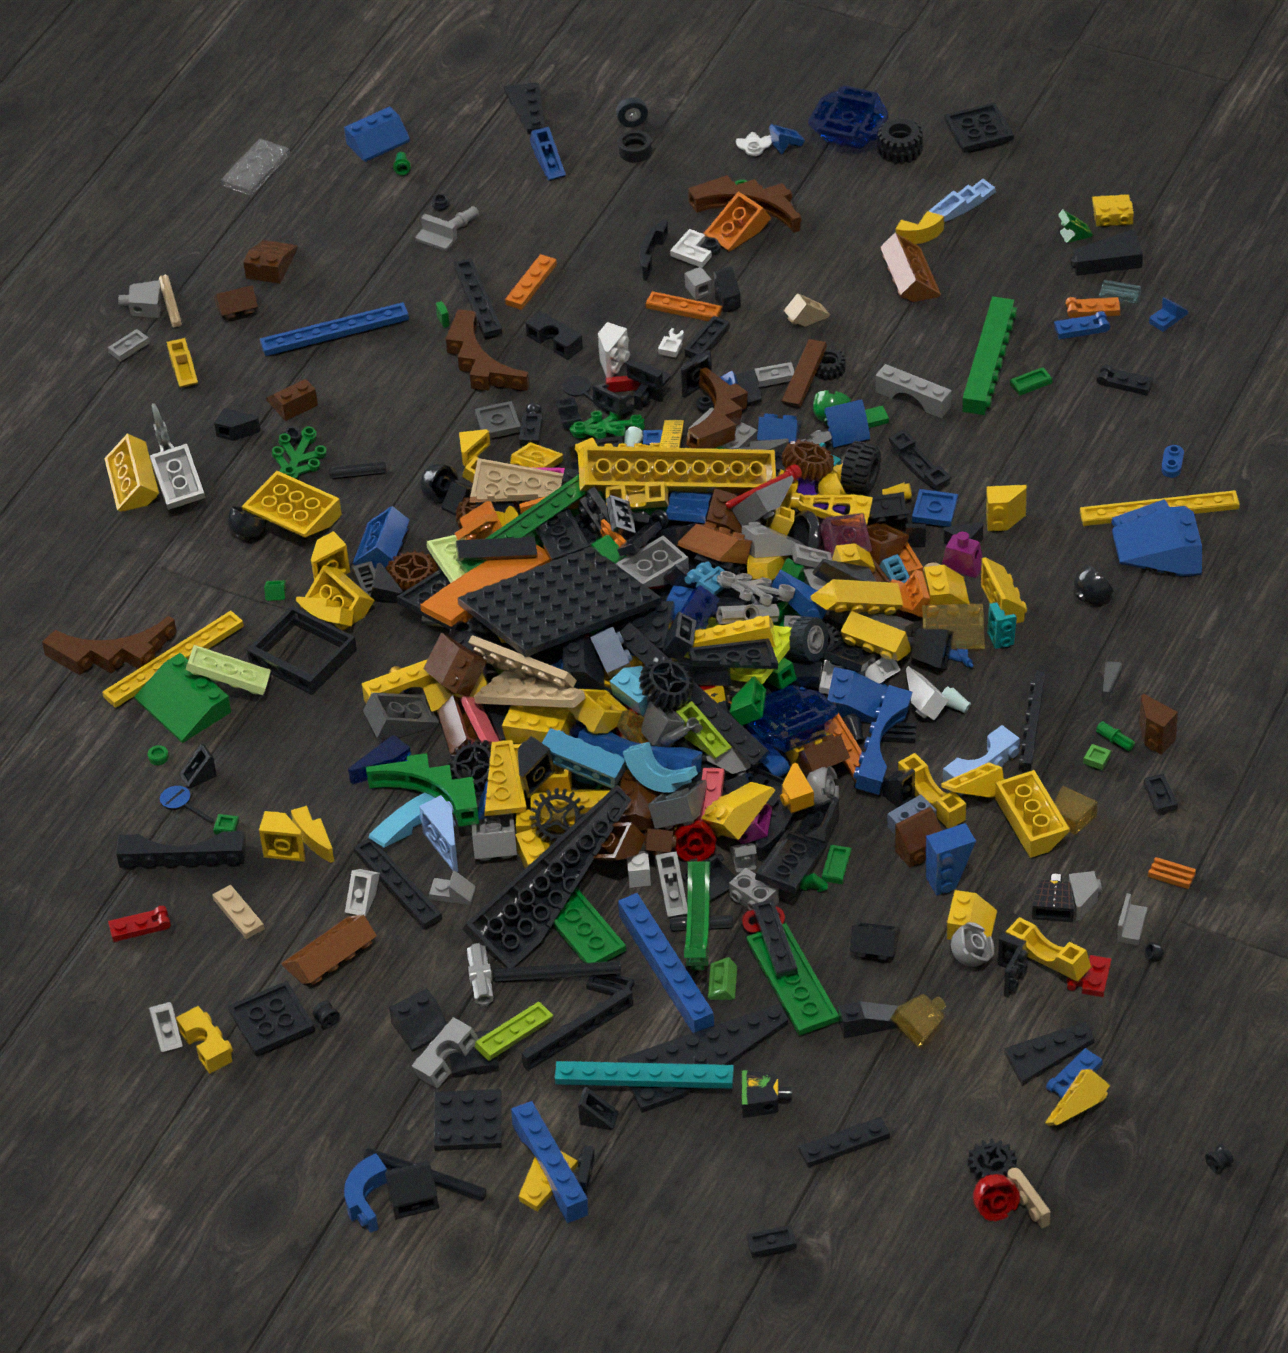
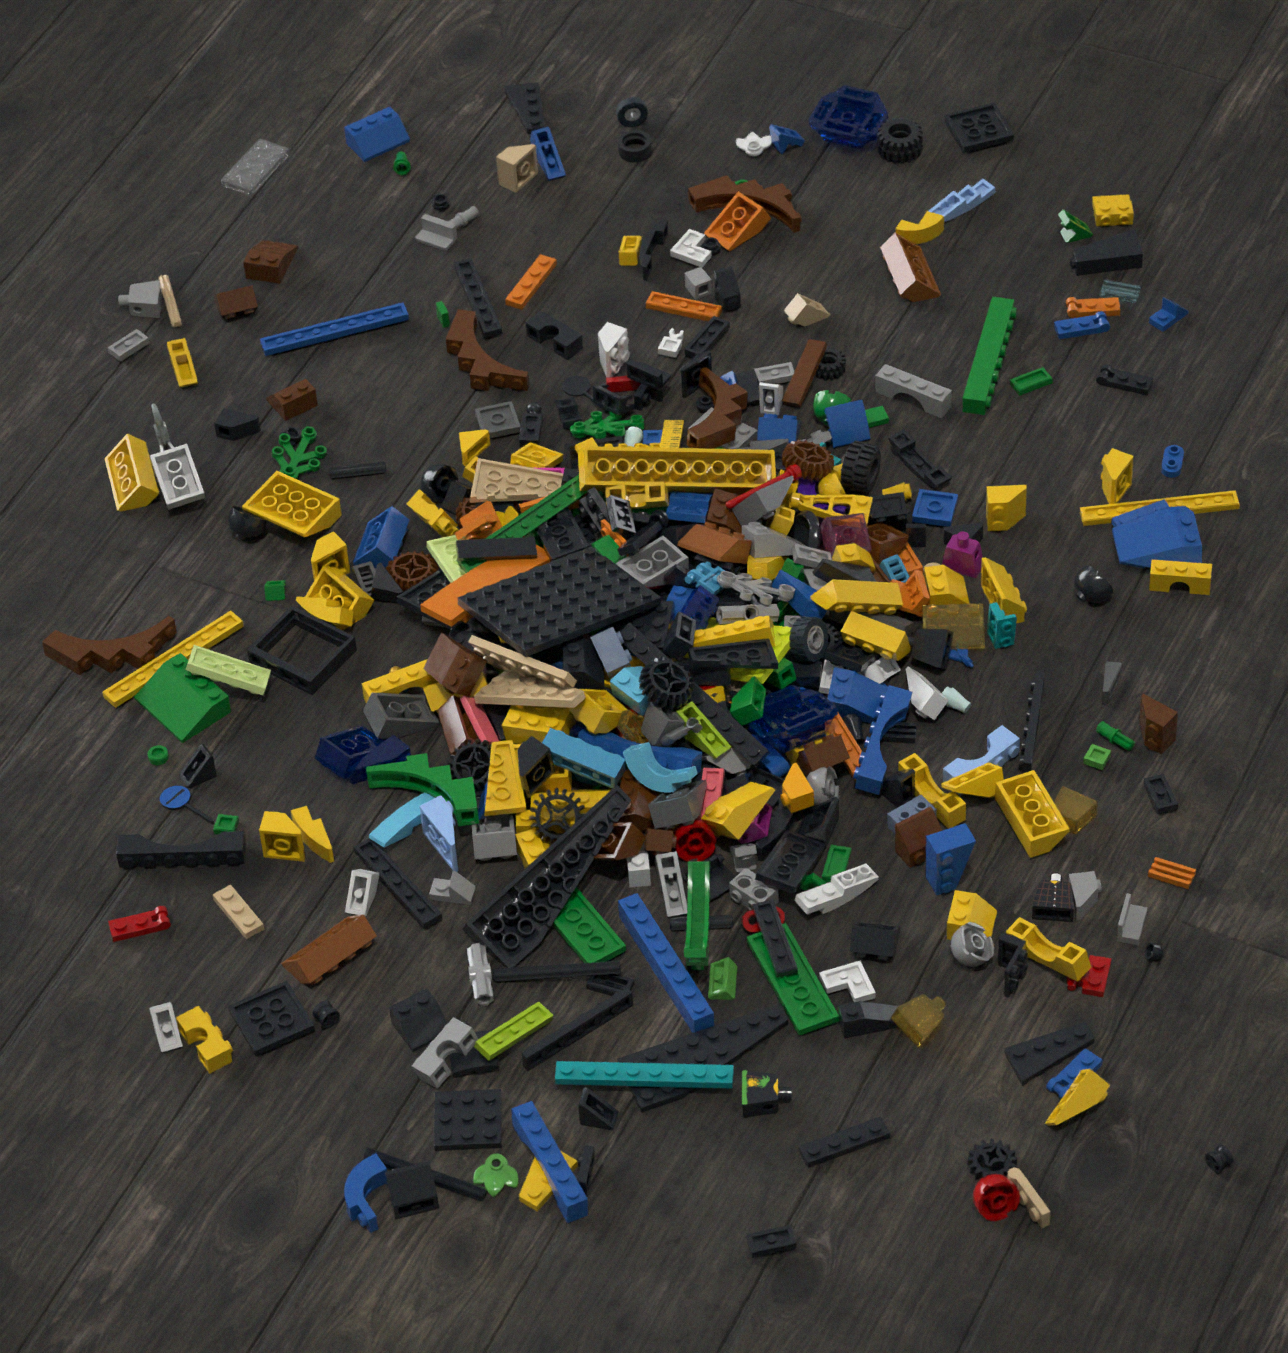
none -> clear blue slope [315,725,391,779]
none -> yellow hips [407,489,459,538]
none -> bright green plate [474,1154,518,1197]
none -> tan slope [496,144,538,193]
none -> yellow slope [619,236,642,266]
none -> white slope [759,383,783,415]
none -> white slope [795,864,878,914]
none -> white plate [819,961,875,1002]
none -> yellow slope [1101,448,1133,504]
none -> yellow arch [1149,560,1212,595]

